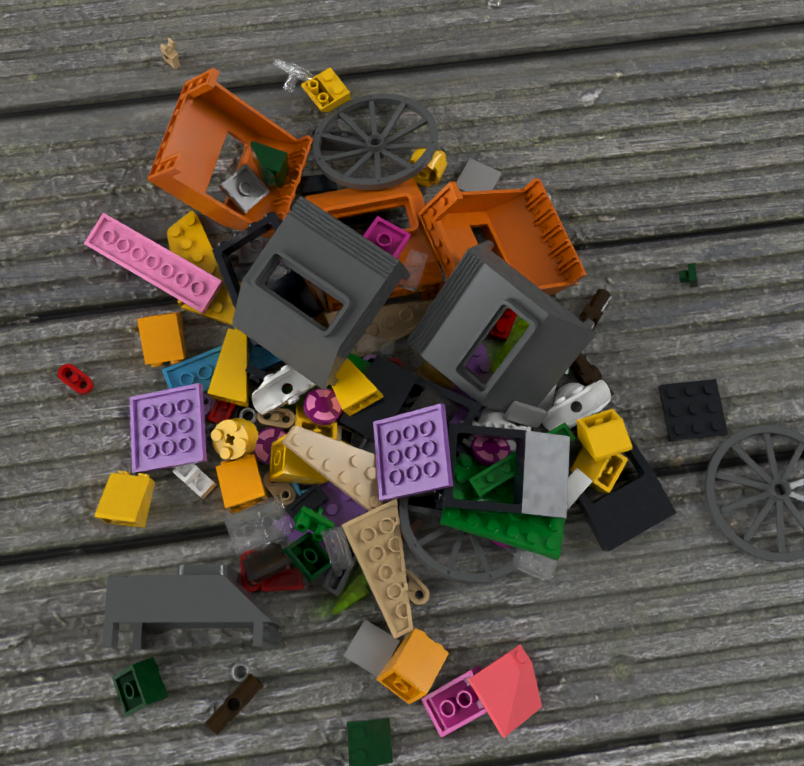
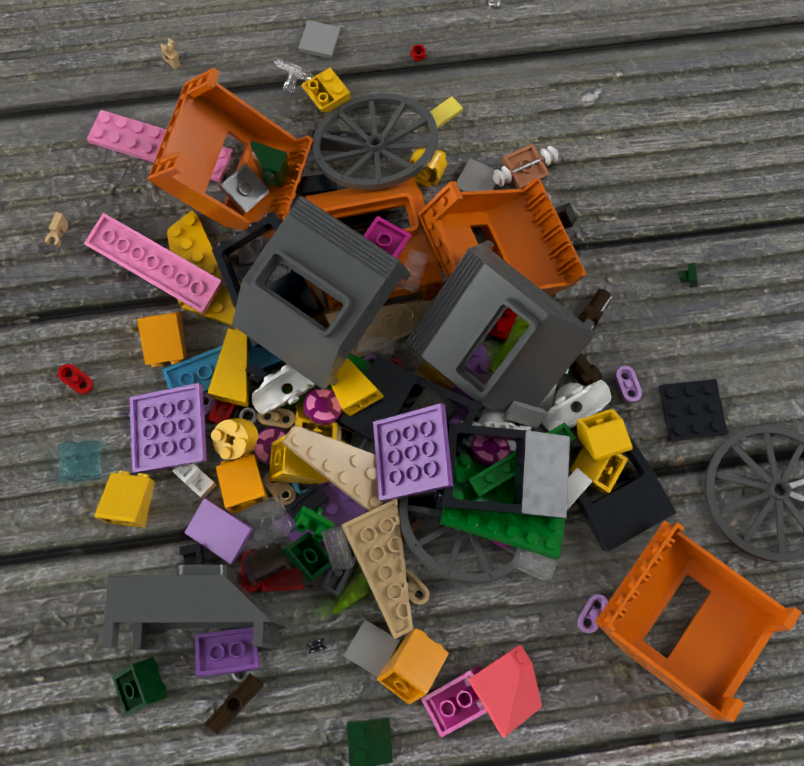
none -> tan plate [45,212,69,248]
none -> clear light blue slope [58,440,101,483]
none -> bright pink plate [87,110,233,183]
none -> black panel [179,543,206,565]
none -> medium lavender tile [184,498,254,564]
none -> medium lavender tile [195,627,260,678]
none -> light grey tile [298,20,341,59]
none -> black bush [306,638,327,654]
none -> red plate [410,44,427,61]
none -> light yellow tile [430,96,463,129]
none -> nougat plate [493,144,559,189]
none -> black panel [555,203,577,229]
none -> lavender plate [577,594,608,633]
none -> orange panel [595,520,802,722]
none -> lavender plate [615,366,642,404]

